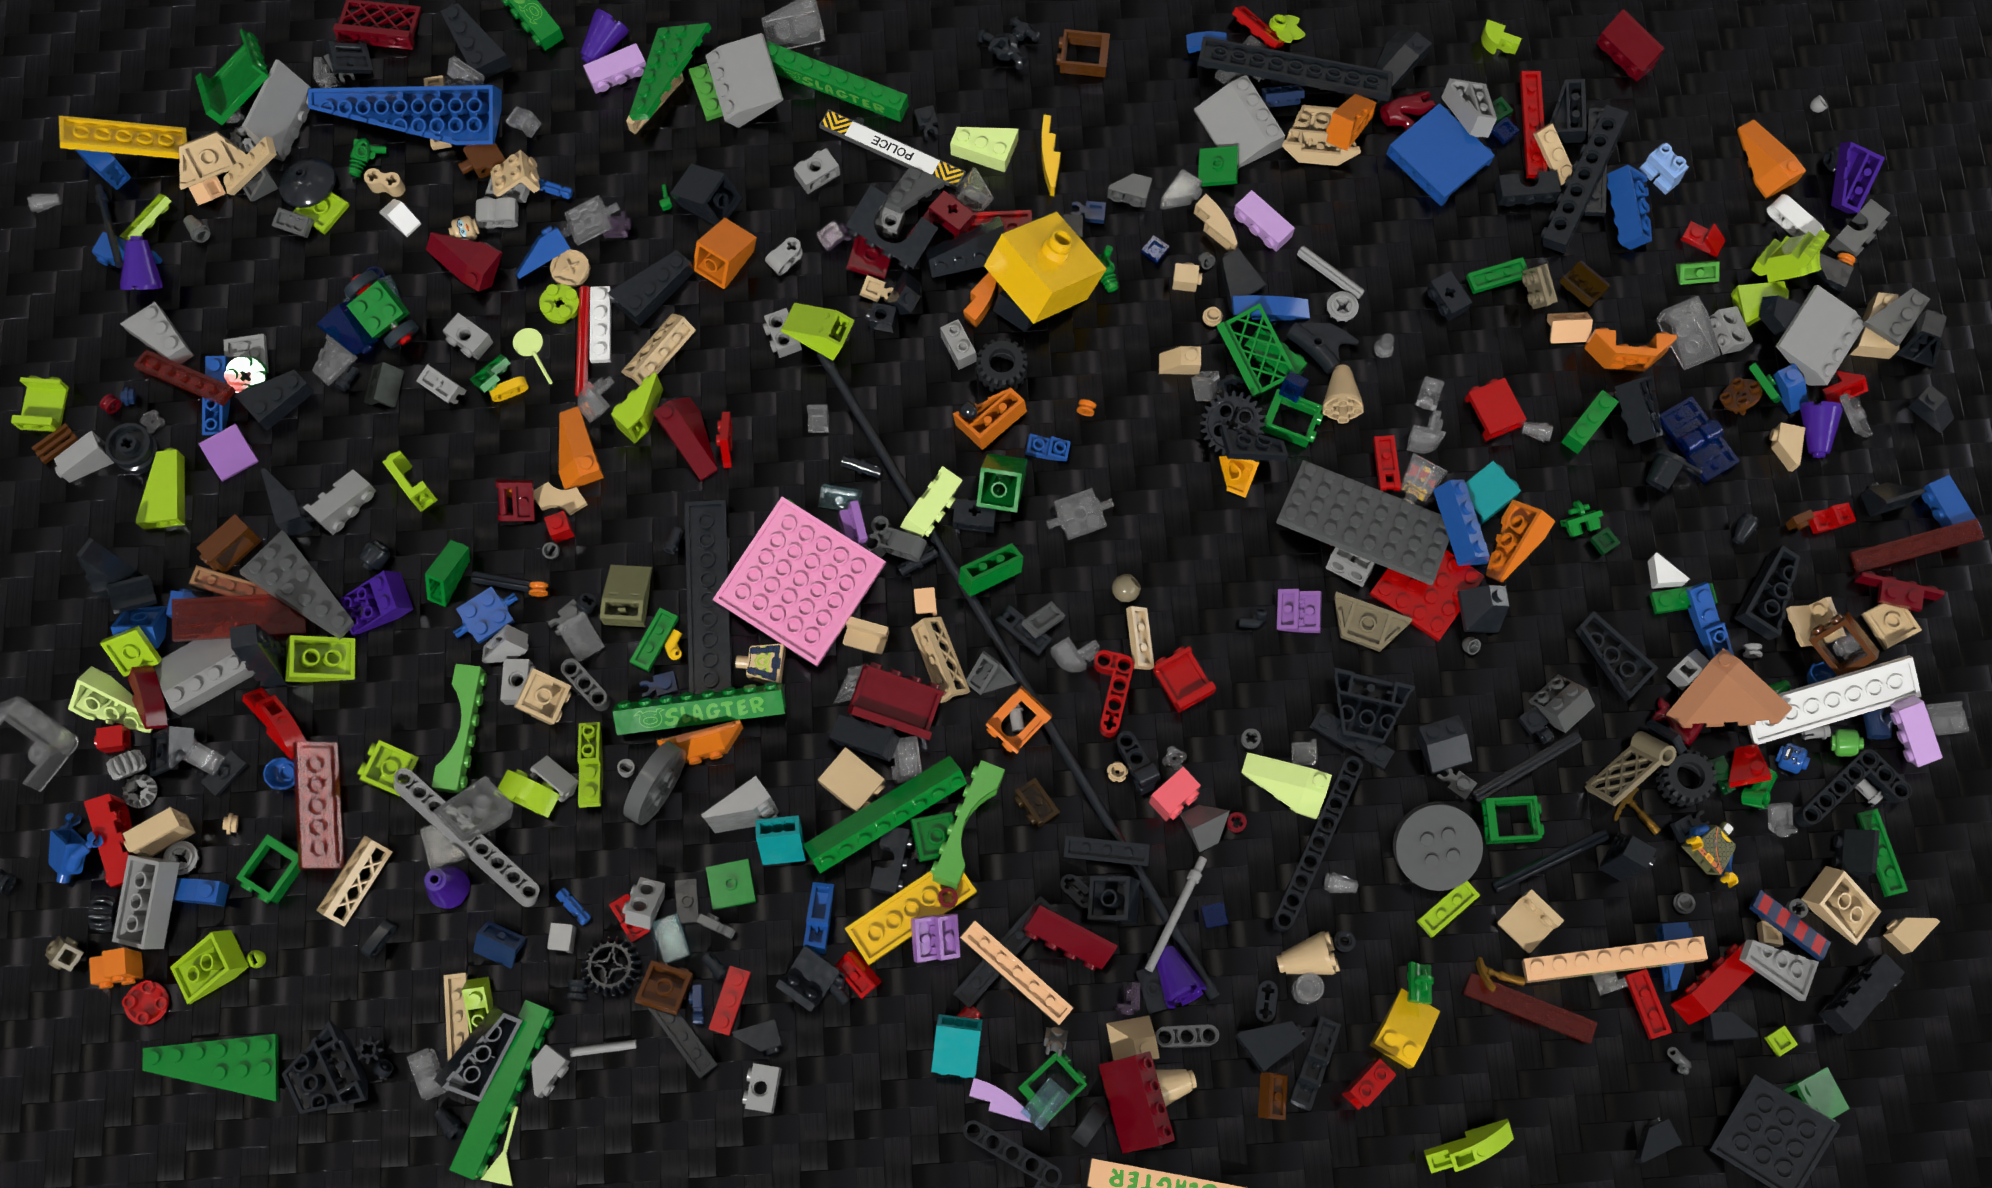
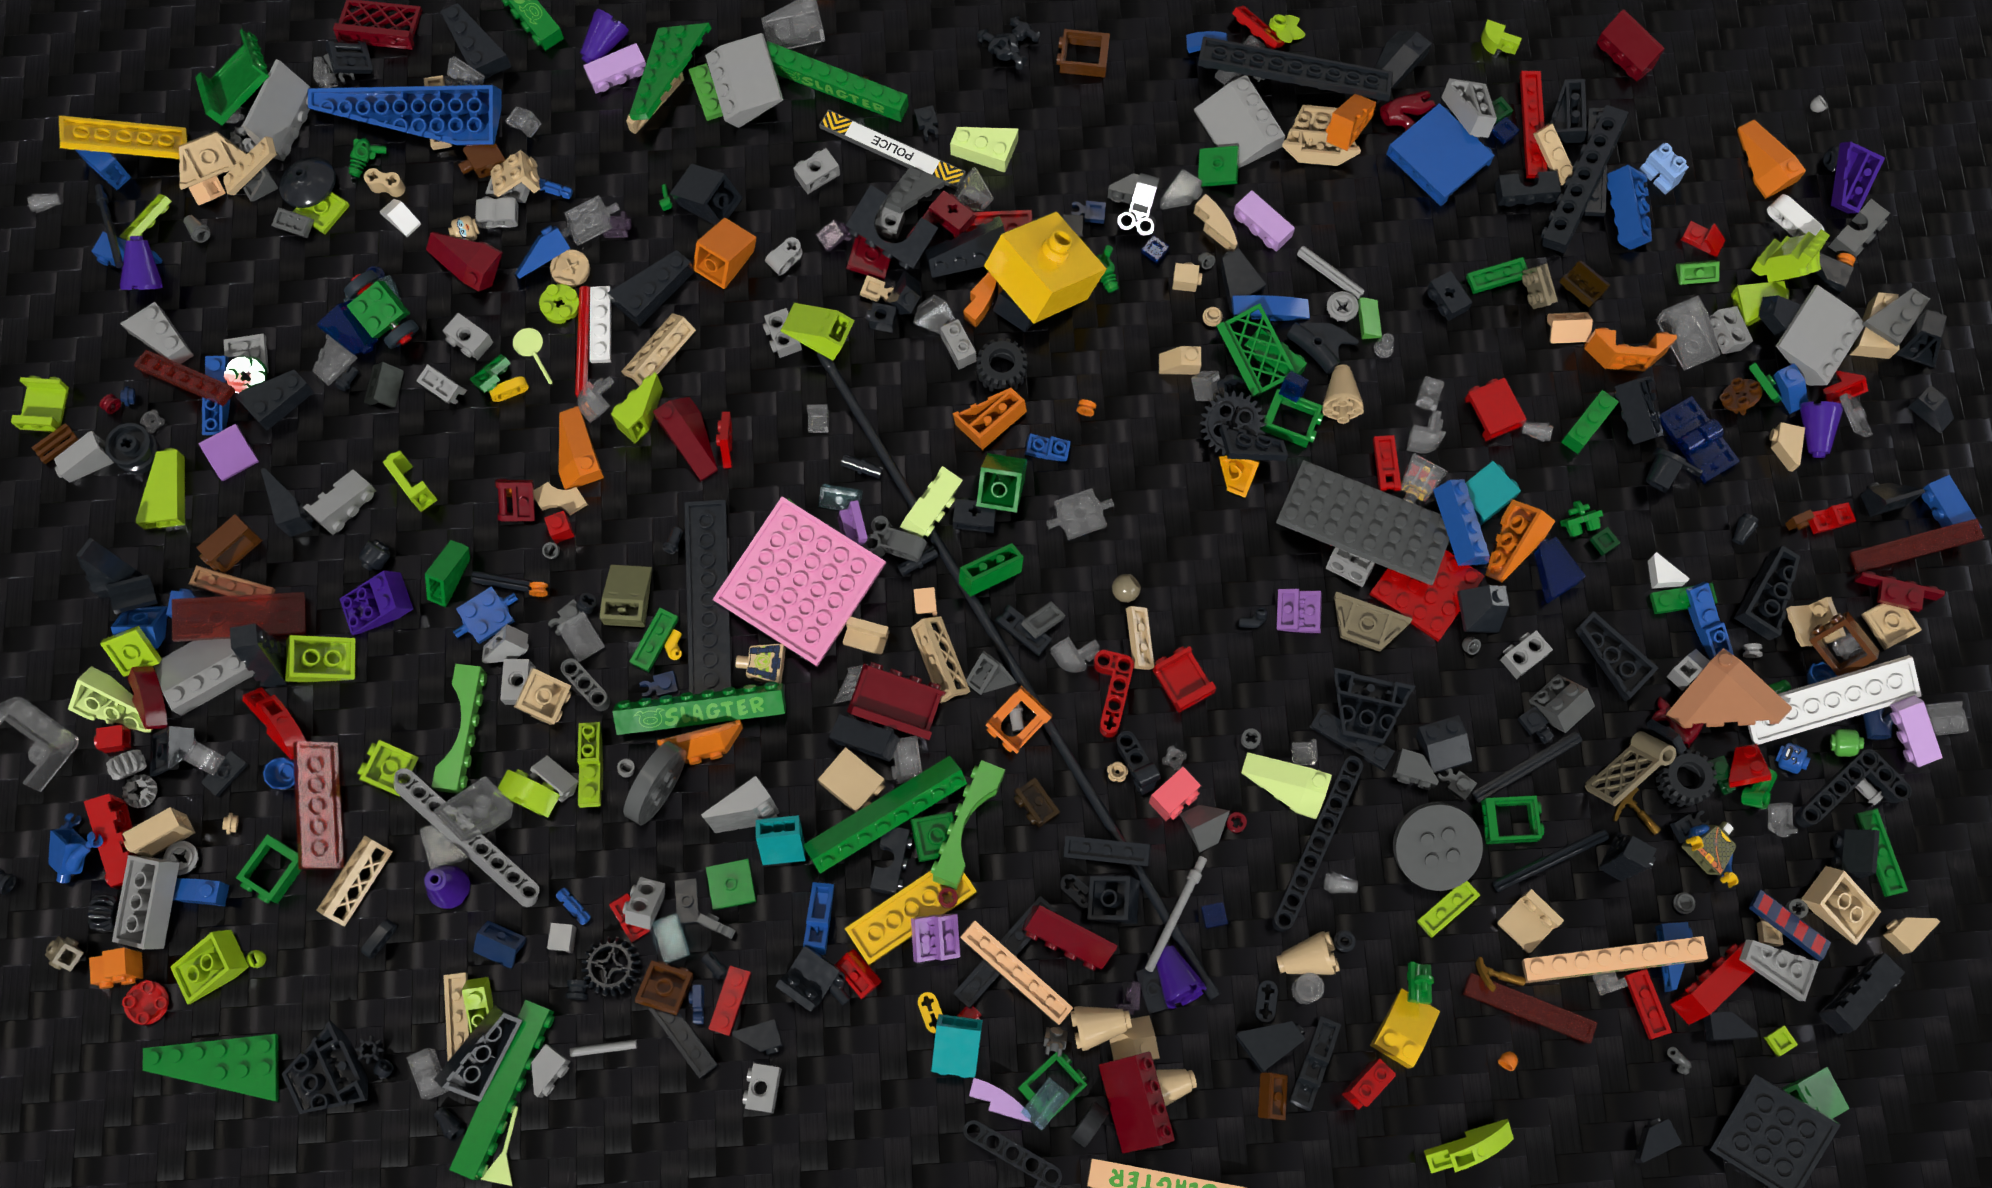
dark grey wing [240,530,354,639] -> none
black hinge [960,401,977,419] -> none
yellow slope [1041,115,1061,196] -> none
dark grey beam [1155,1025,1219,1048] -> none
dark blue bracket [1261,84,1304,108] -> none
light grey pin [1801,724,1831,740] -> none
none -> clear slope [913,295,955,335]
none -> yellow beam [918,992,943,1034]
none -> tan cone [1071,1006,1132,1051]
none -> piece [1118,173,1160,235]
none -> bright green slope [1358,297,1382,339]
none -> dark grey slope [1392,748,1439,790]
none -> orange hinge [1498,1051,1518,1071]
none -> light grey brick [1500,630,1553,679]
none -> clear blue slope [1534,537,1586,603]

